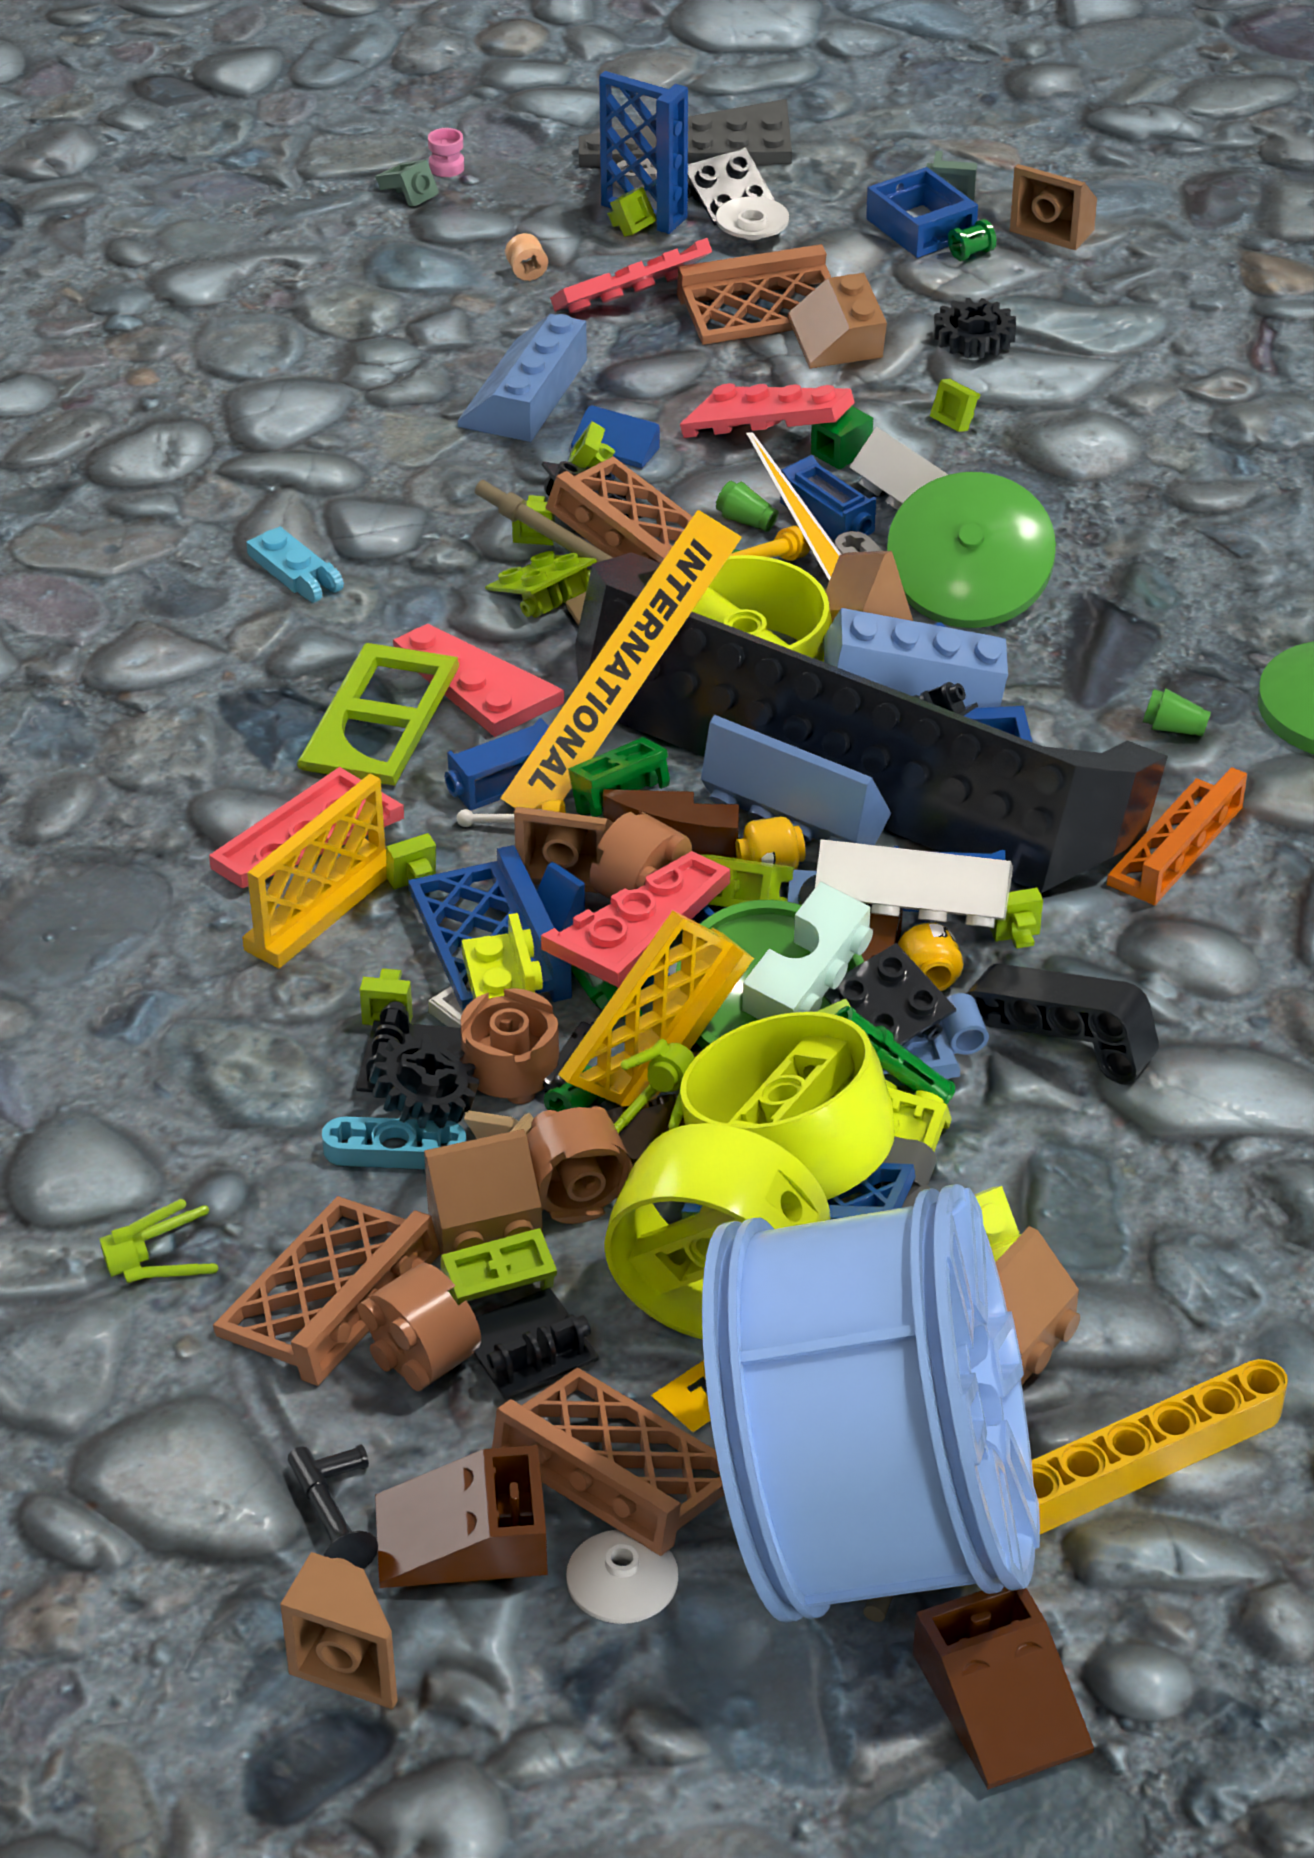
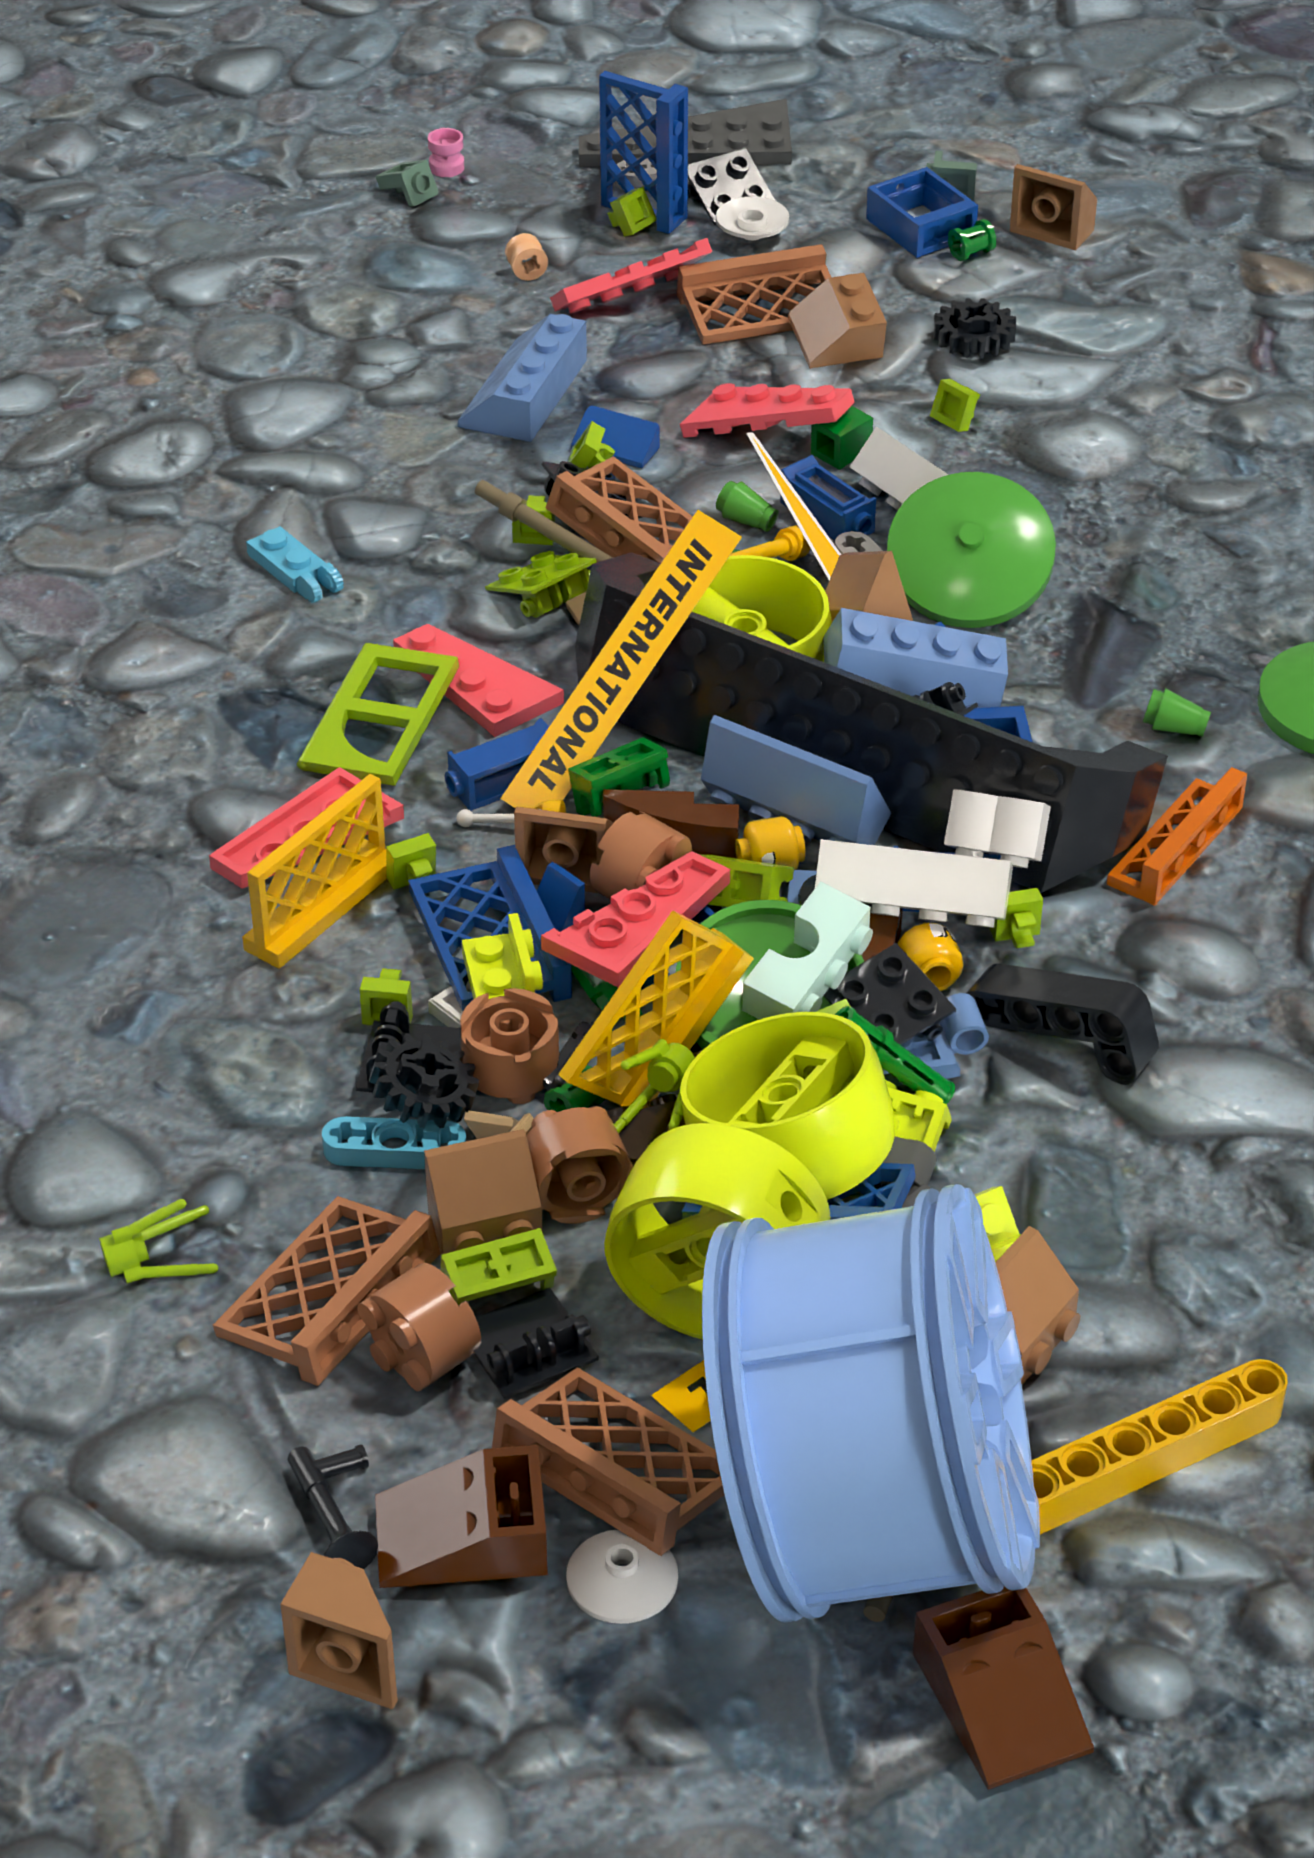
none -> white brick [944,789,1051,868]

